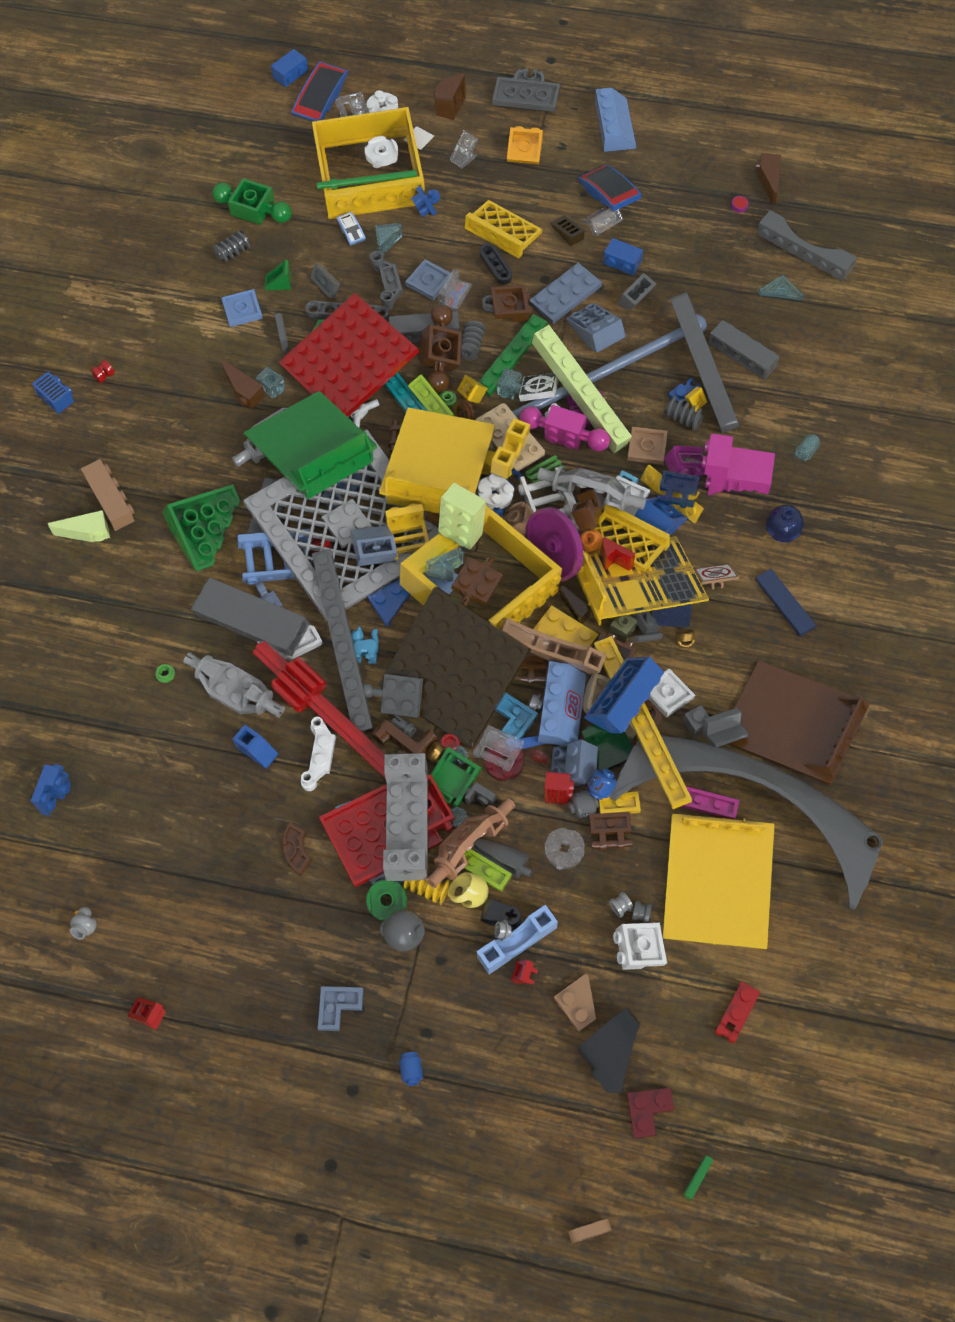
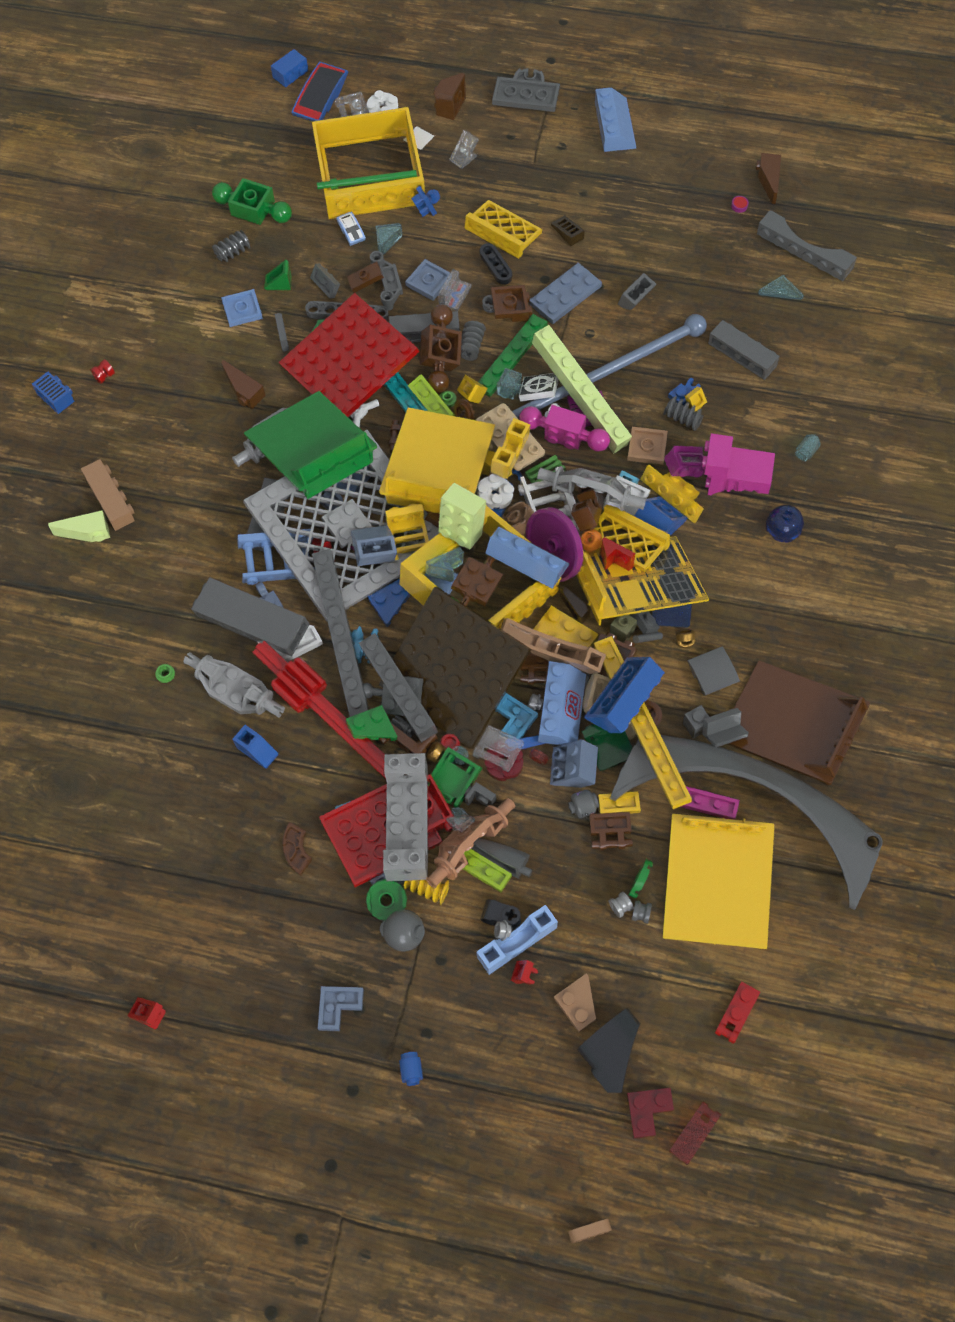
blue plate [31,764,71,816] -> none
light grey animal [70,907,97,939] -> none
green slope [162,484,240,572] -> none
clear light blue brick [256,367,285,399] -> none
white plate [301,717,336,791] -> none
white plate [365,136,398,168] -> none
light yellow helmet [448,872,489,908] -> none
light orange plate [507,126,543,164] -> none
red brick [544,771,574,805] -> none
clear plate [544,828,585,870] -> none
sand blue slope [566,303,626,352] -> none
slope [578,165,641,212] -> none
clear panel [582,206,624,236] -> none
blue head [587,768,617,800] -> none
blue brick [603,238,643,276] -> none
white plate [613,923,667,970] -> none
white tile [648,668,695,718] -> none
clear blue plate [657,471,700,508] -> none
dark grey beam [670,292,740,433] -> none
green tile [682,1156,713,1202] -> none
piece [694,564,739,589] -> none
dark blue tile [755,569,816,637] -> none
none -> green wing [346,705,398,741]
none -> reddish brown plate [347,262,384,293]
none -> dark grey arch [359,633,438,742]
none -> clear slope [446,814,475,833]
none -> medium blue slope [486,527,570,589]
none -> green tile [628,858,653,899]
none -> clear red plate [669,1101,722,1165]
none -> dark grey slope [687,646,740,696]

